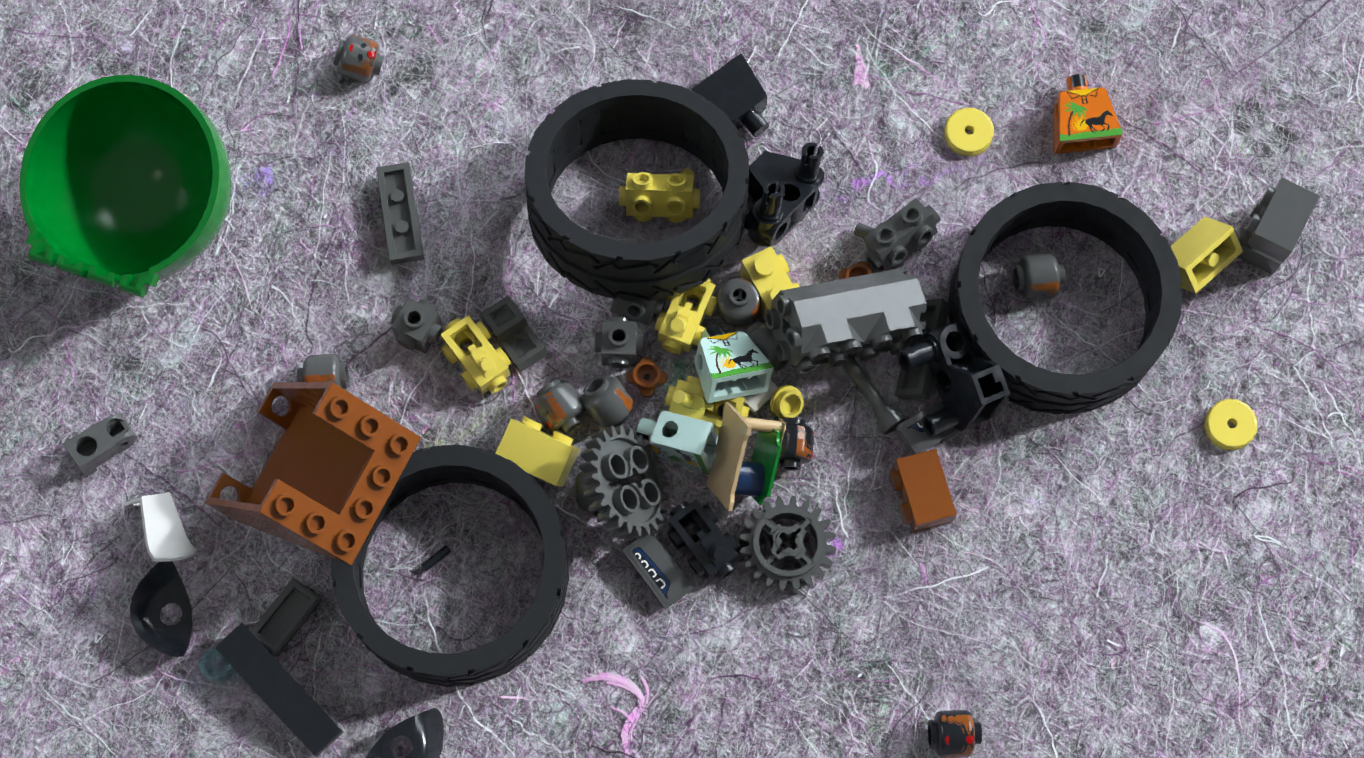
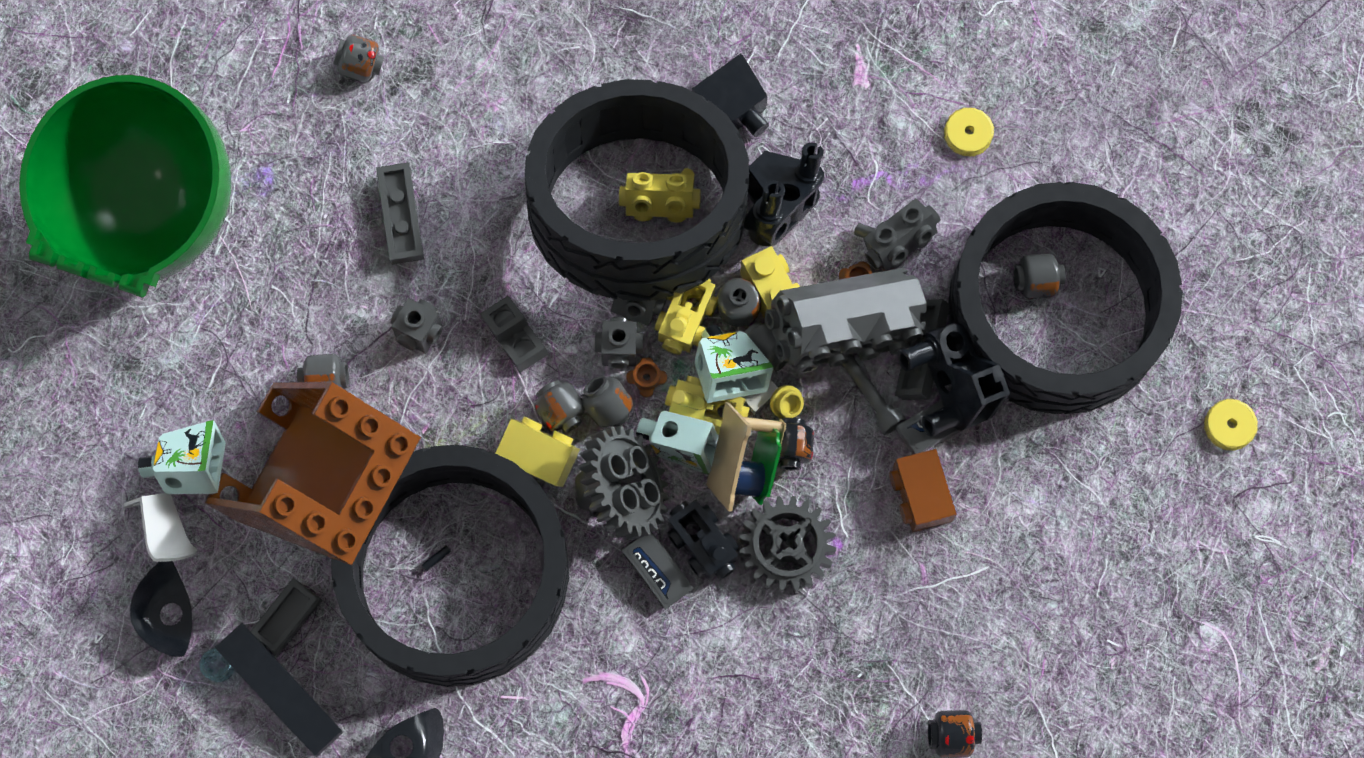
dark grey leg [63,414,137,478] -> none
light yellow brick [440,315,511,395] -> none
orange torso [1053,74,1123,154] -> none
light yellow brick [1170,216,1243,294] -> none
dark grey piece [1237,177,1319,275] -> none
none -> light aqua torso [138,420,226,494]

